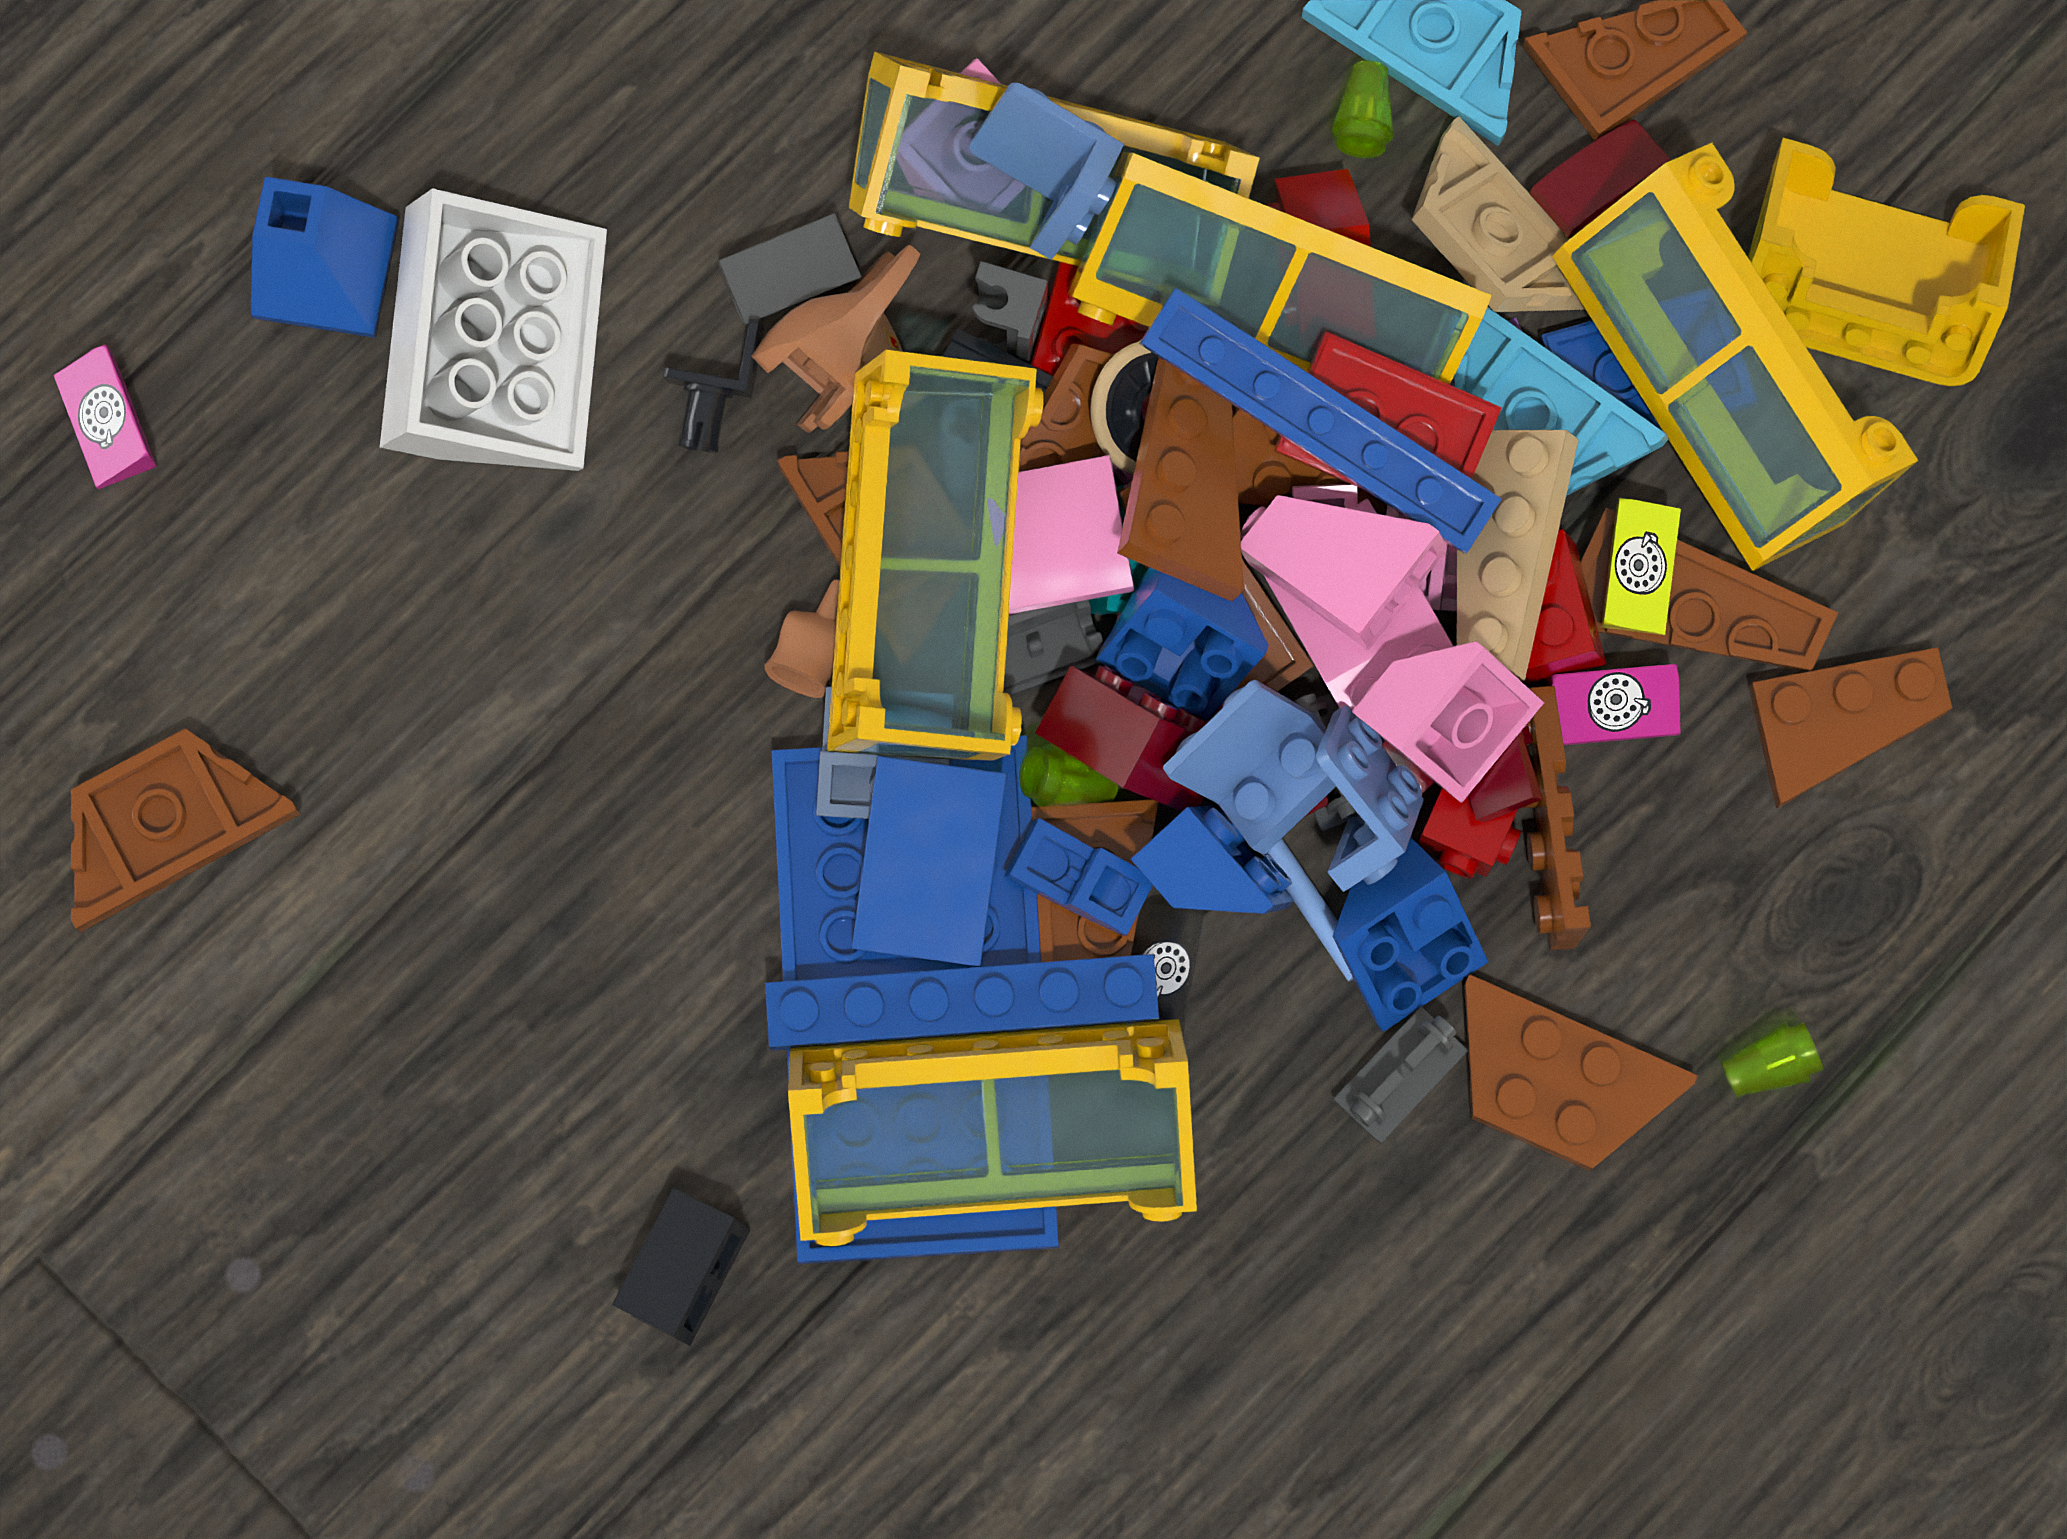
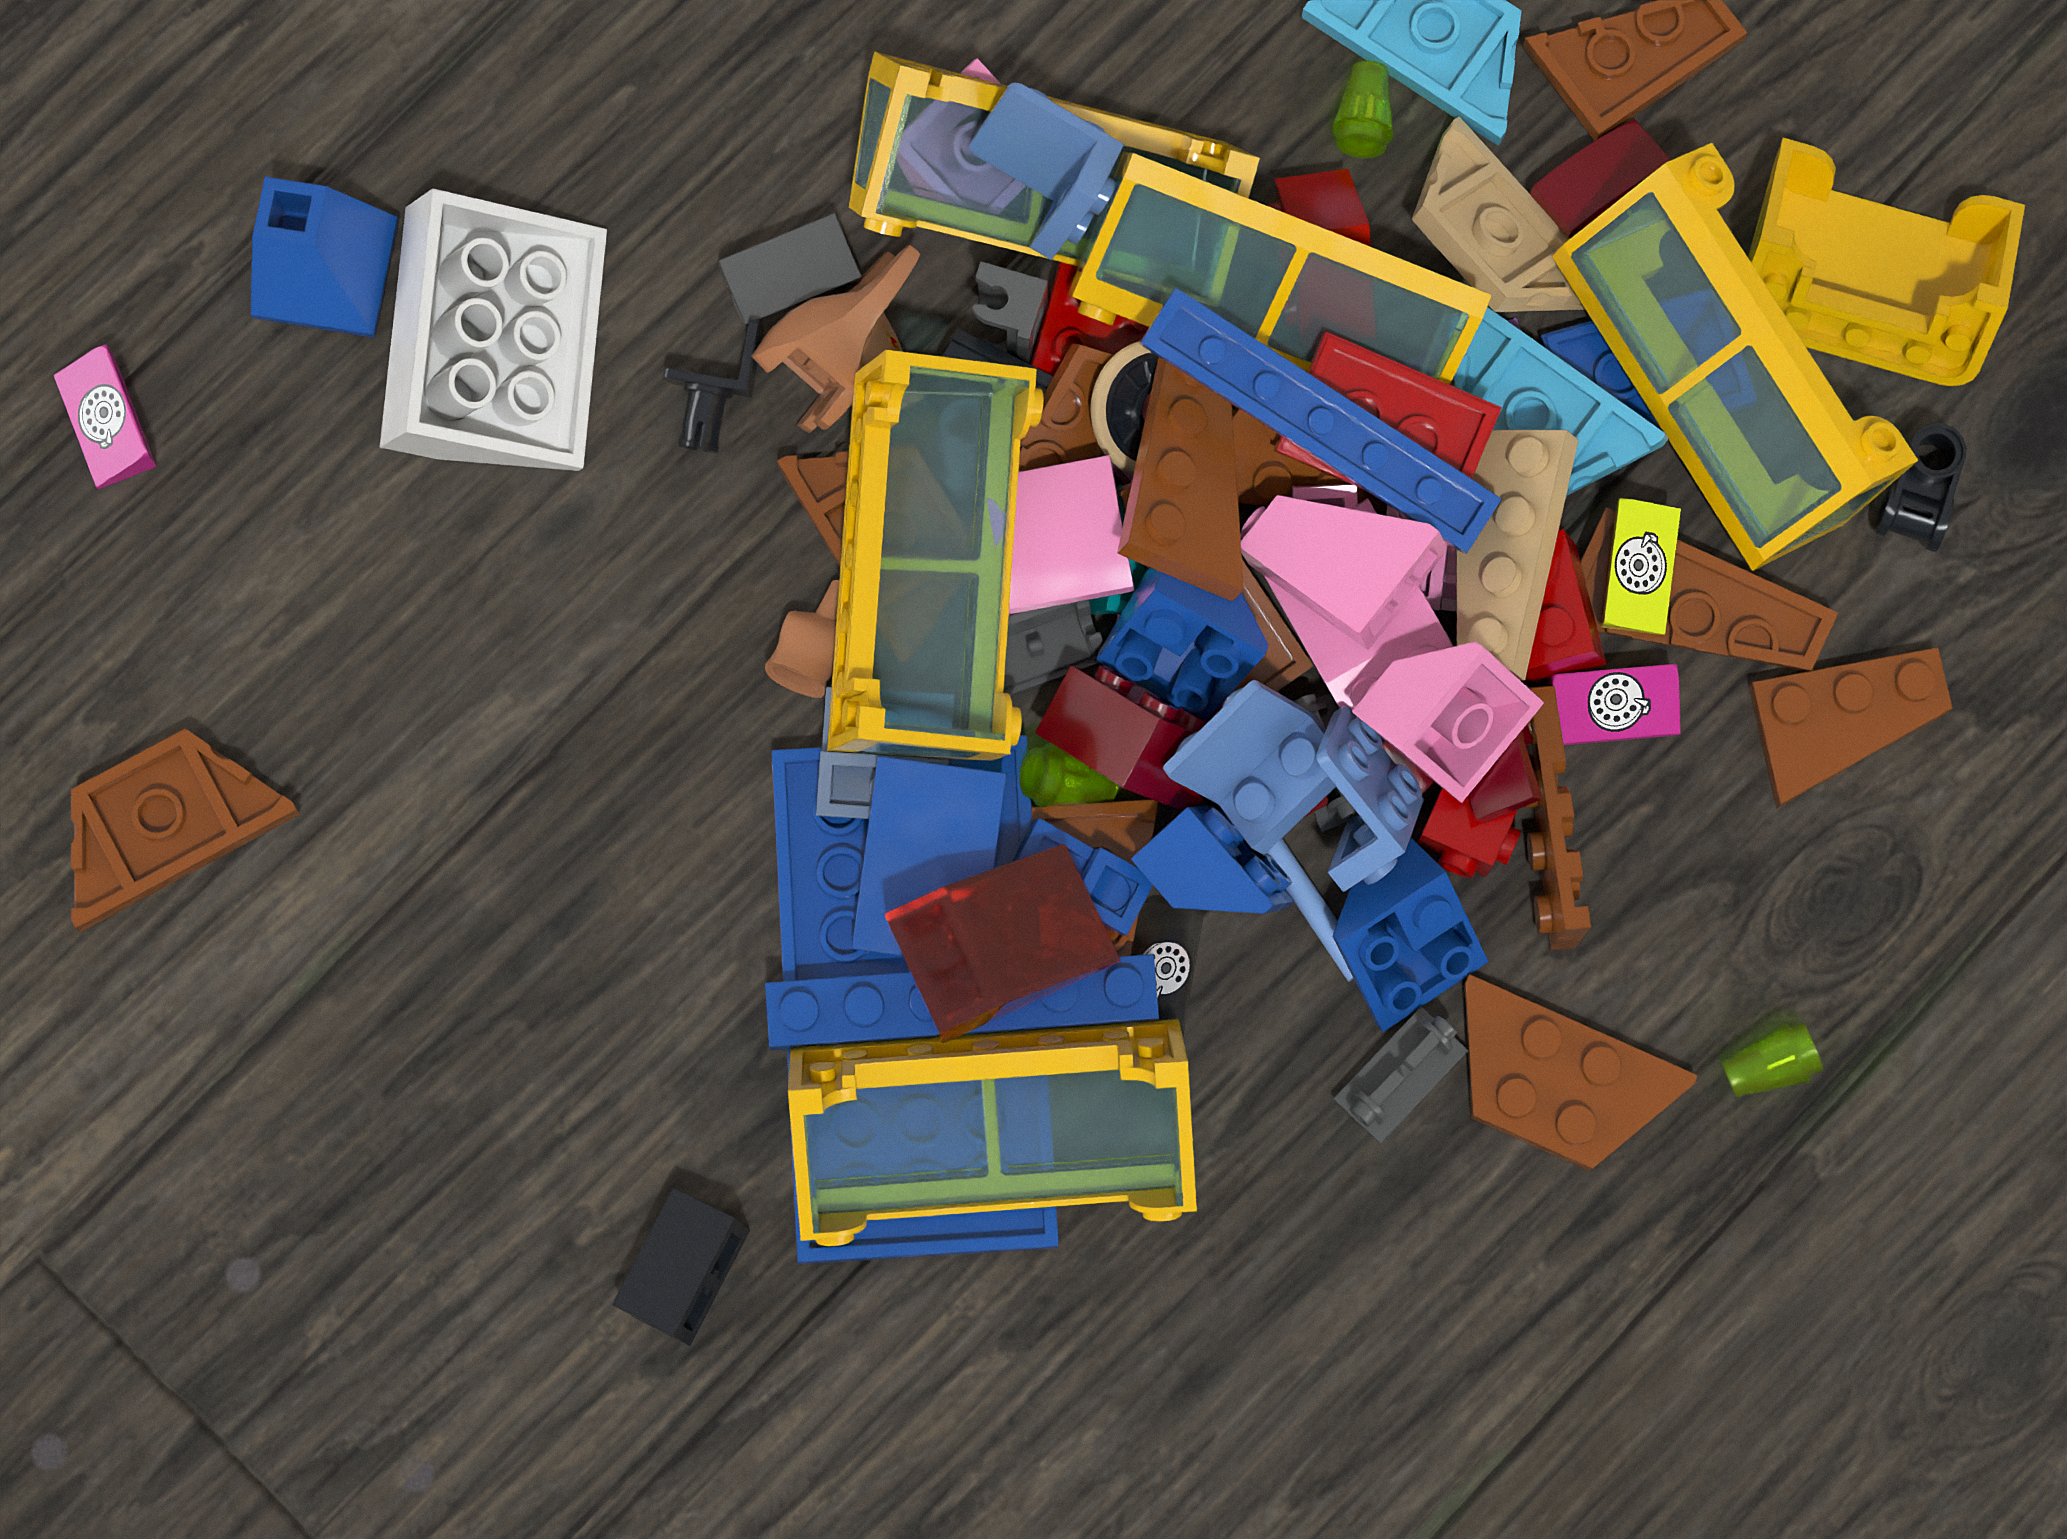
none -> clear red slope [884,844,1120,1044]
none -> black piece [1874,423,1967,552]

